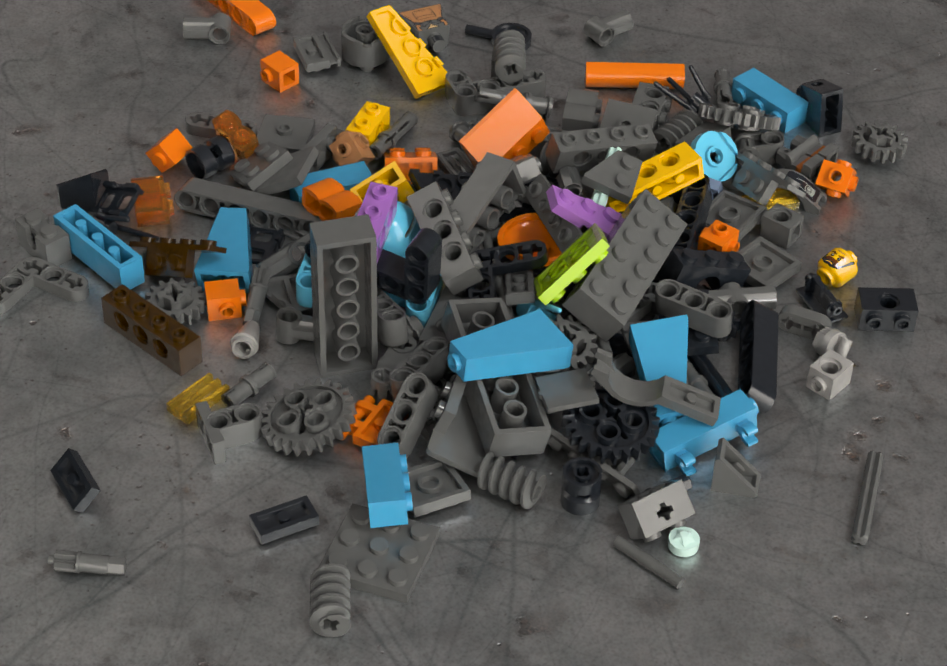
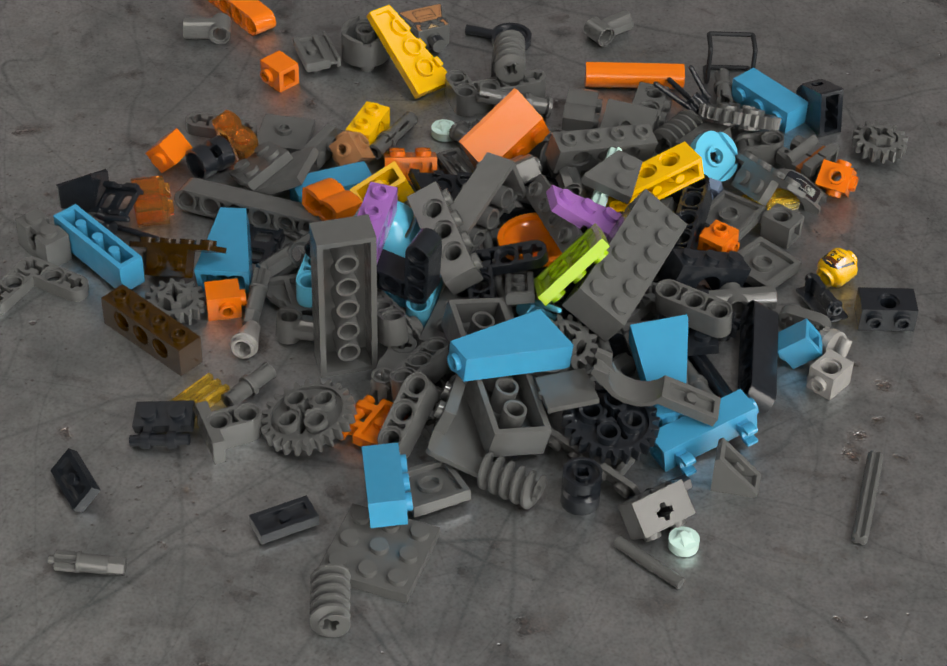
none -> black plate [129,400,196,449]
none -> light aqua tile [431,119,454,142]
none -> black piece [703,31,758,84]
none -> dark azure brick [778,318,823,369]

